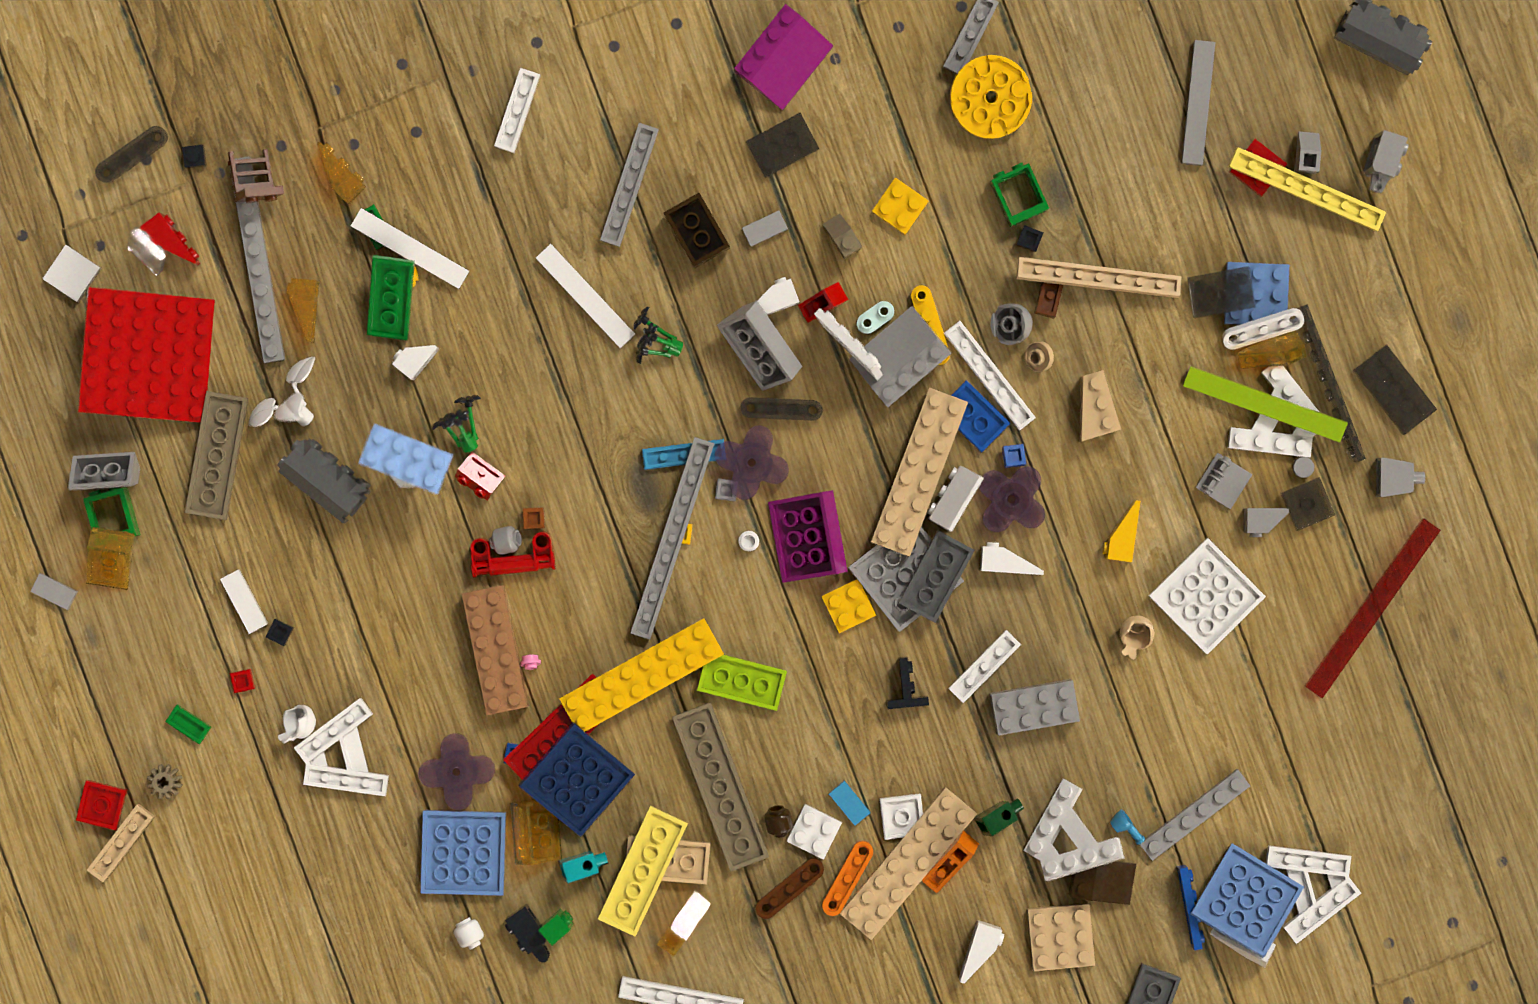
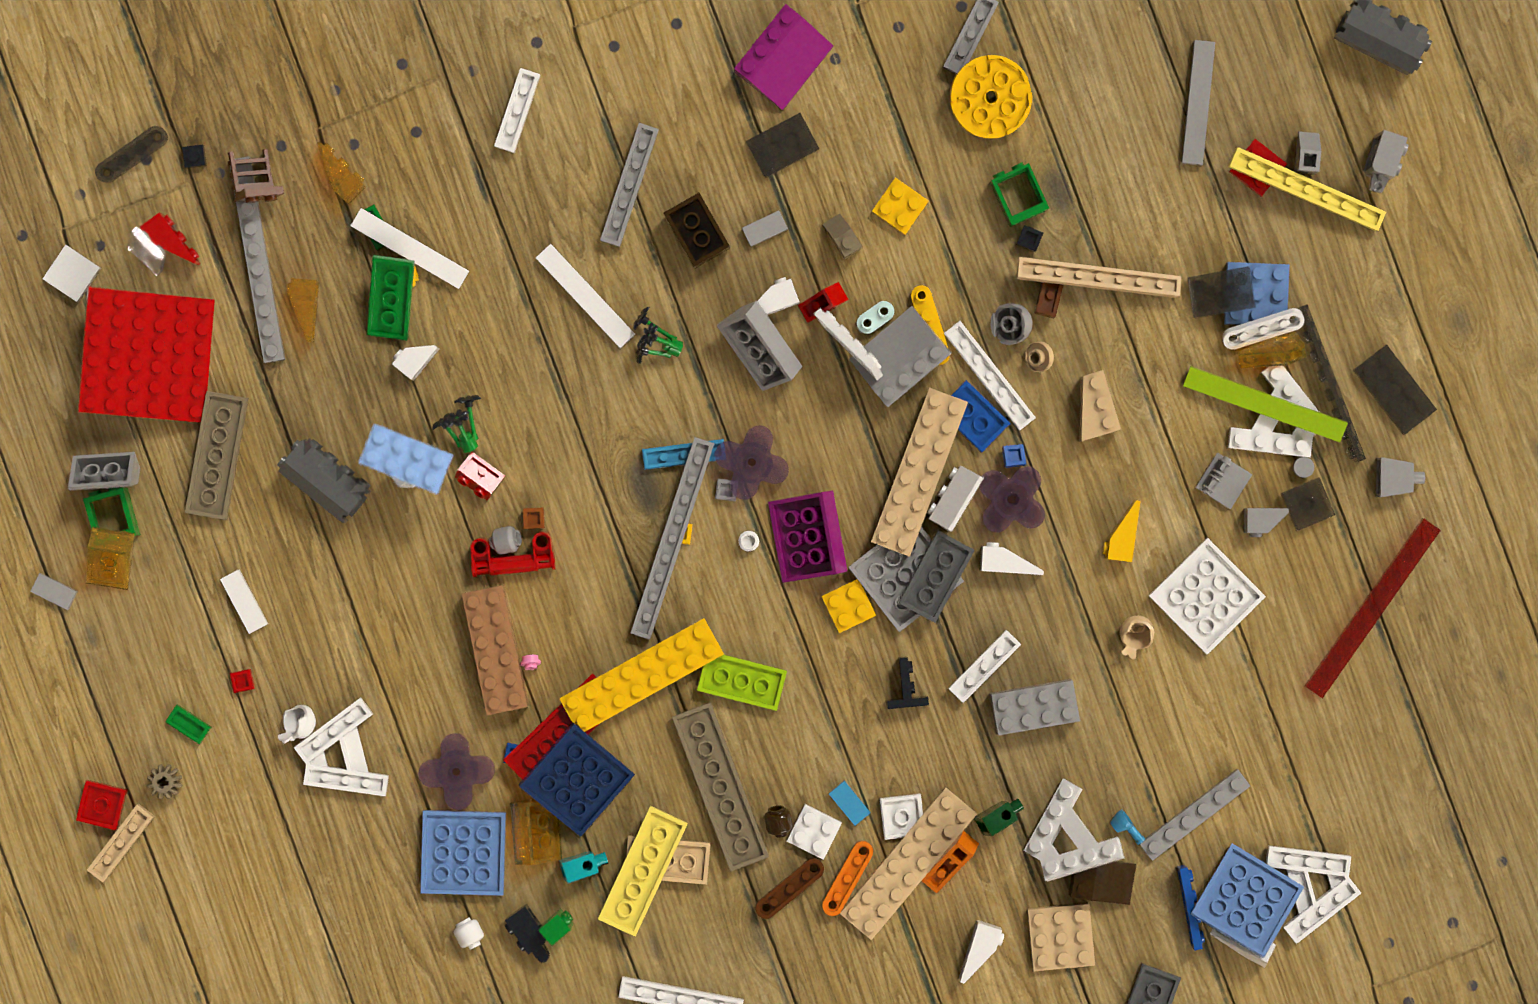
white plant [248,357,315,427] -> none
black plate [266,618,294,646] -> none
slope [657,891,711,957] -> none
clear smoke plate [740,397,823,421] -> none

